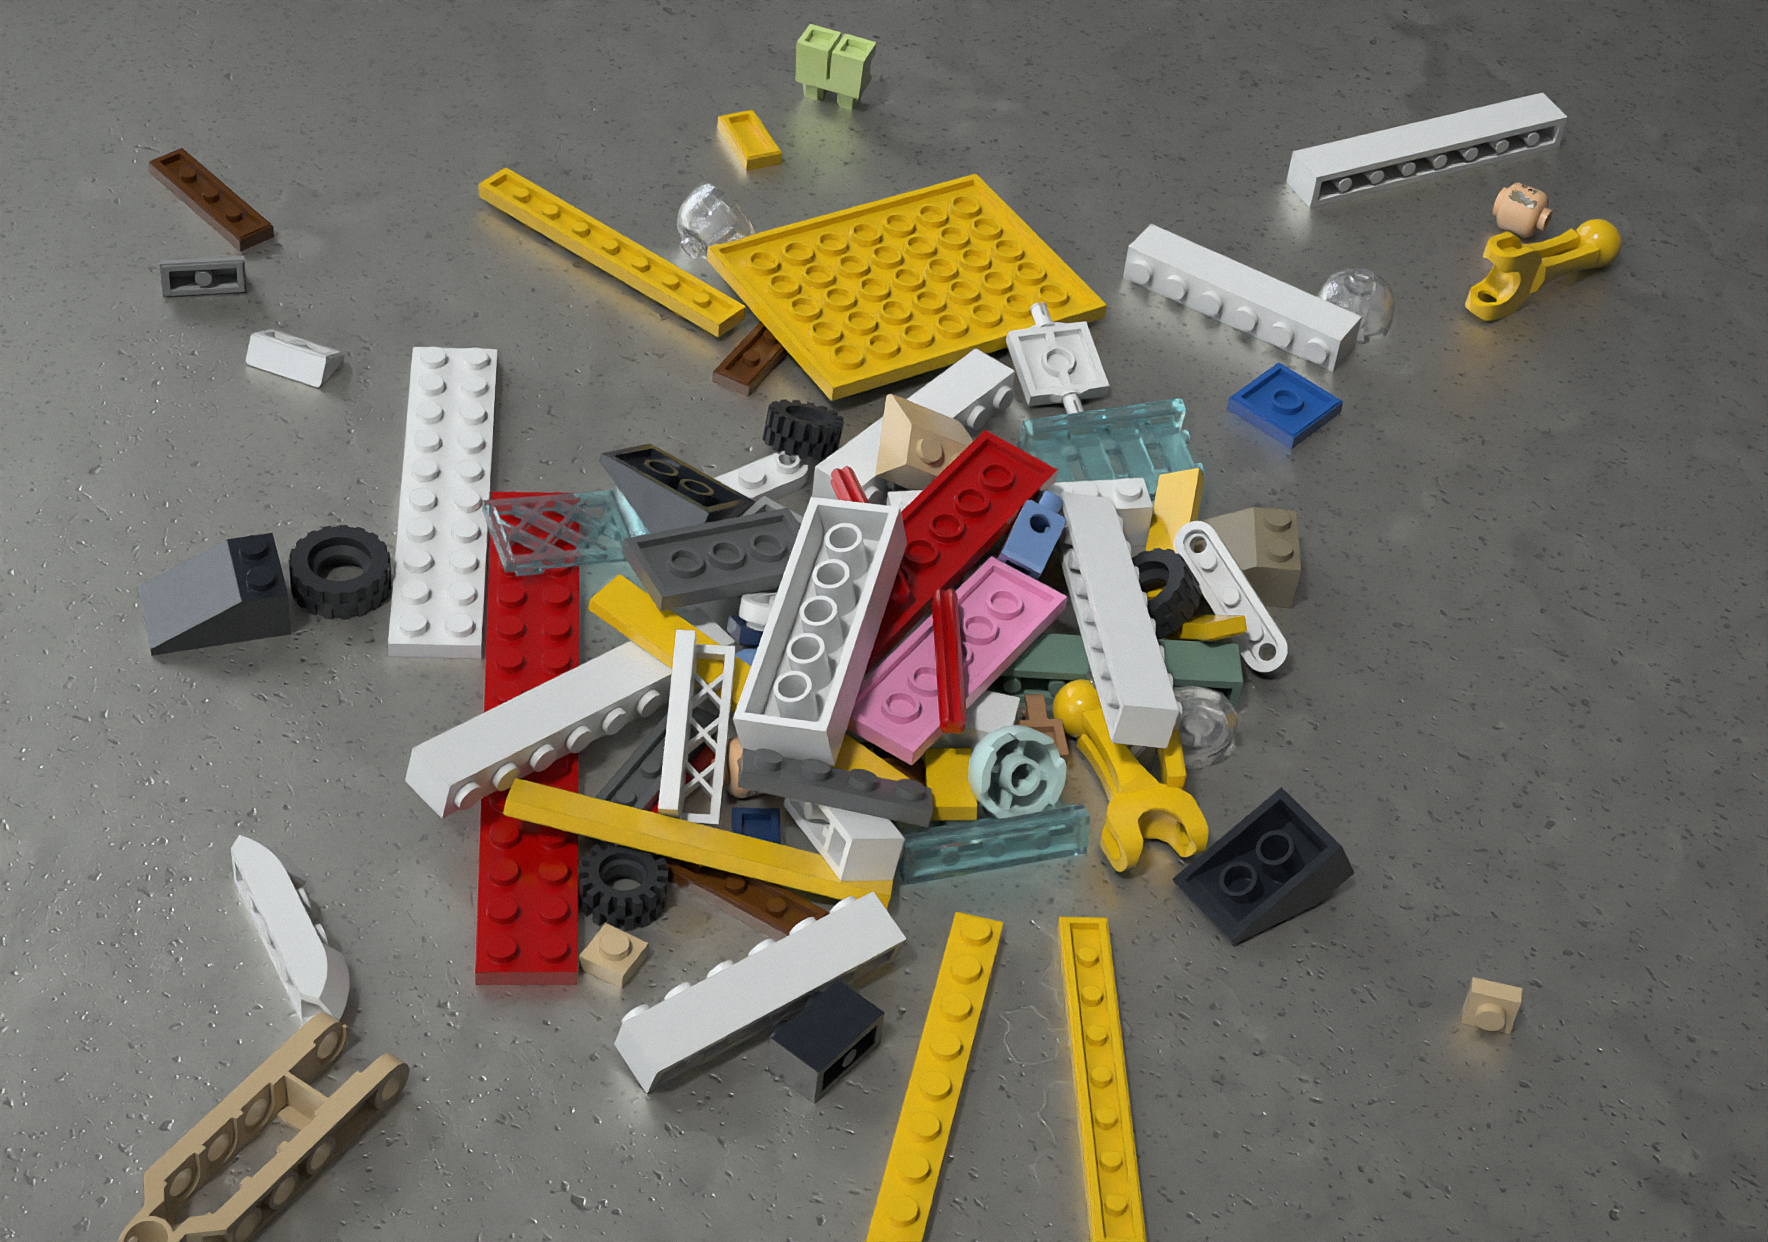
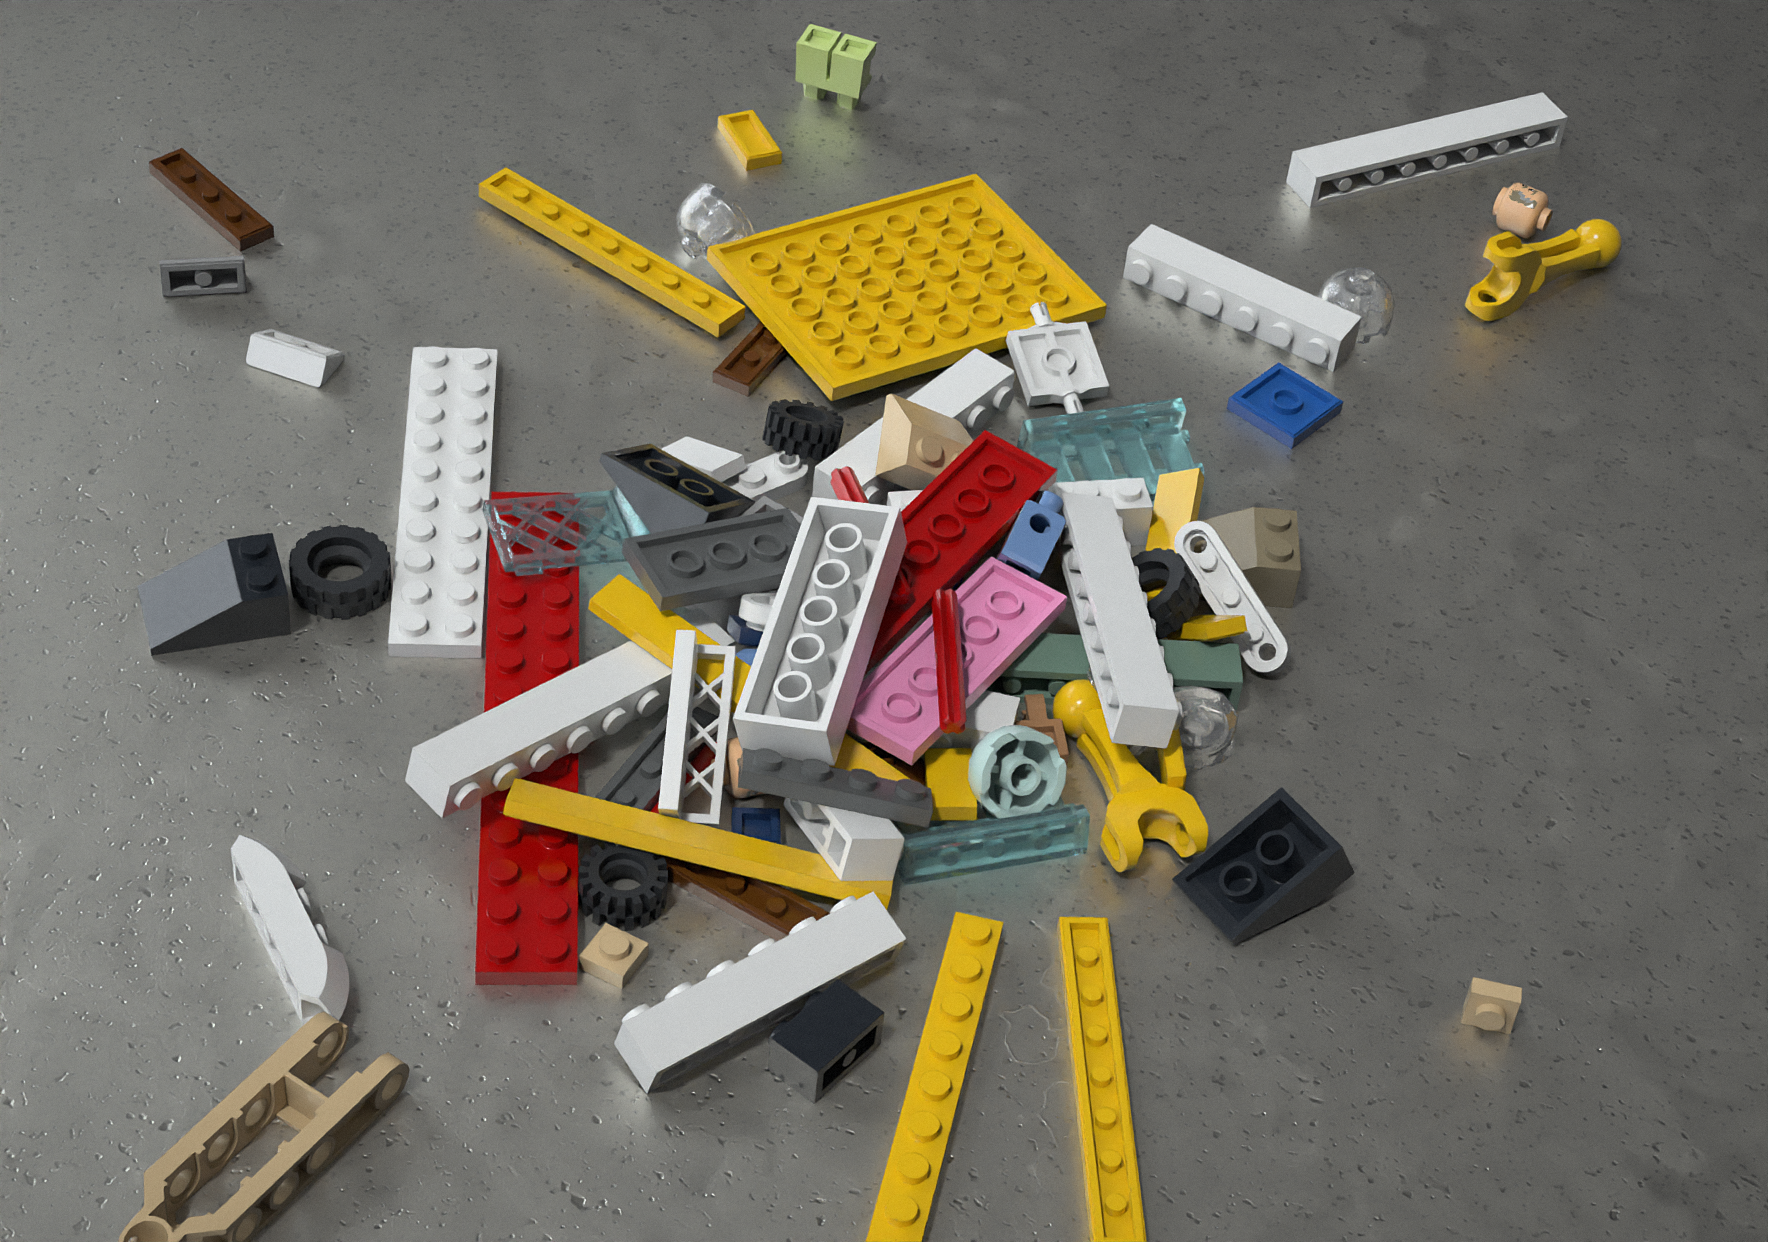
none -> white tile [661,436,746,482]

